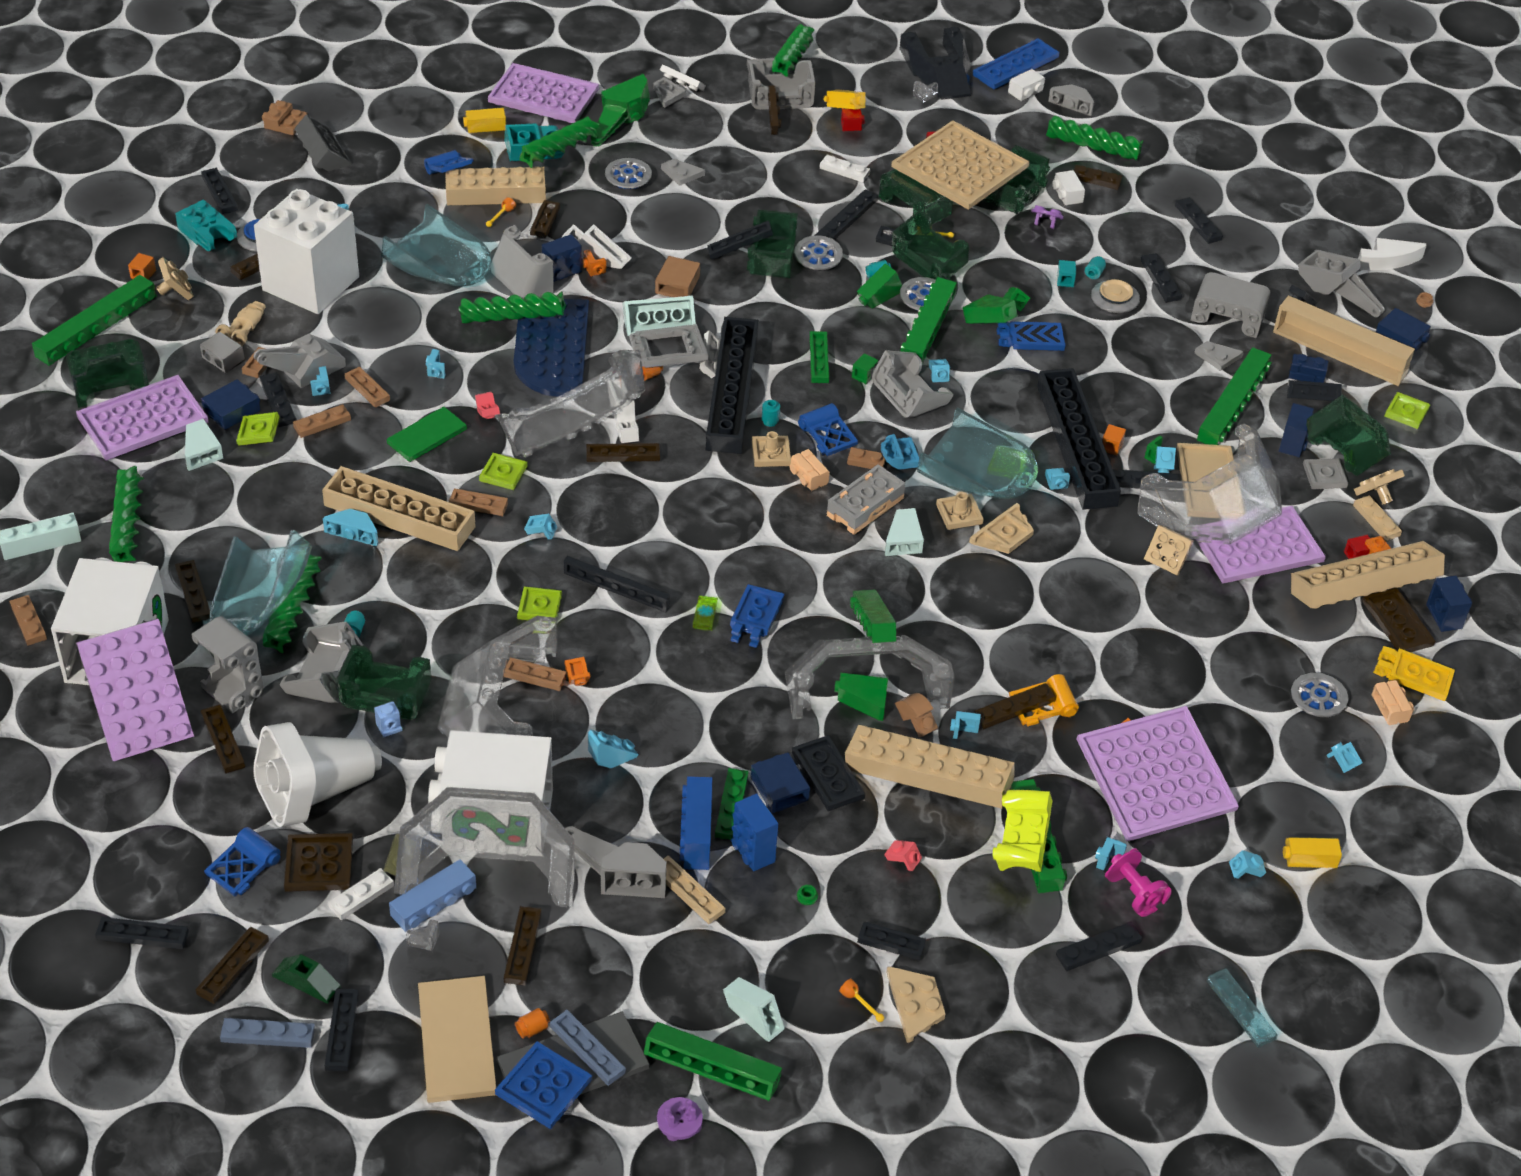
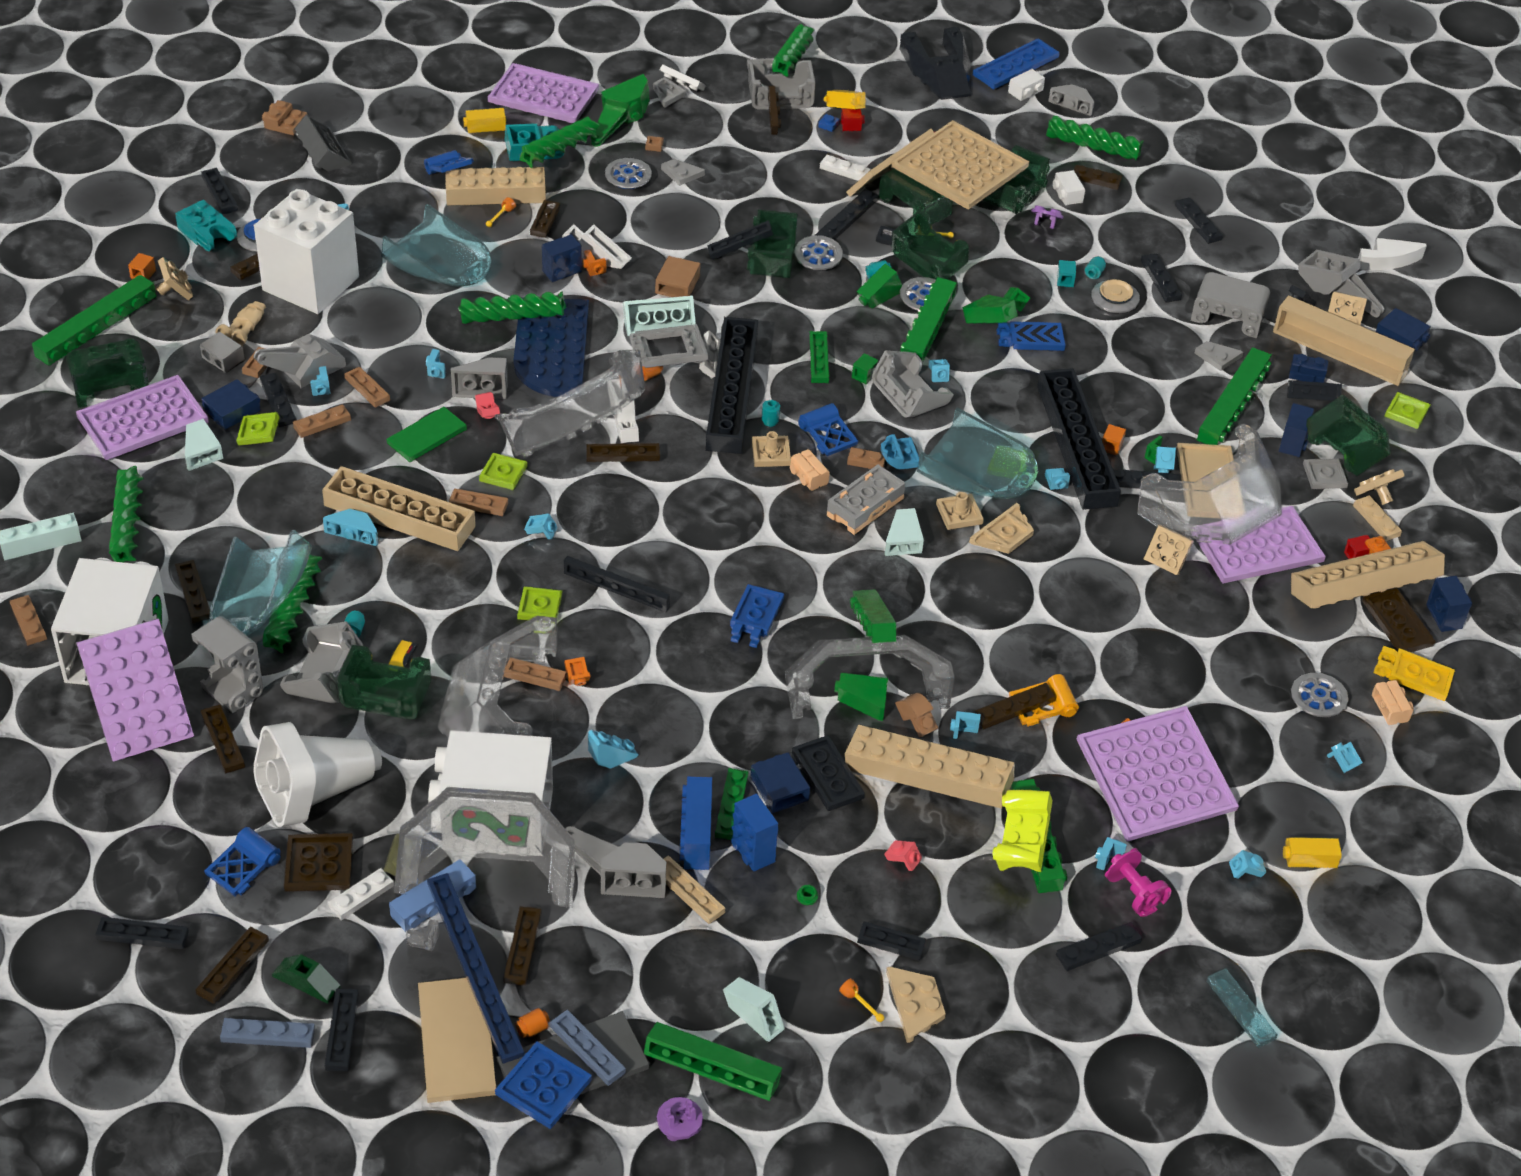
light blue brick [374,701,402,738] -> none
light grey windscreen [491,225,554,298] -> none
clear neon green tile [693,596,718,631] -> none
clear panel [913,80,938,102] -> none
medium nougat plate [1416,292,1434,308] -> none
none -> yellow sticker [387,640,417,672]
none -> dark blue plate [427,873,524,1064]
none -> light grey slope [451,358,508,399]
none -> medium nougat tile [645,136,663,152]
none -> blue plate [818,114,840,132]
none -> tan tile [846,129,934,197]
none -> tan plate [1328,291,1367,325]

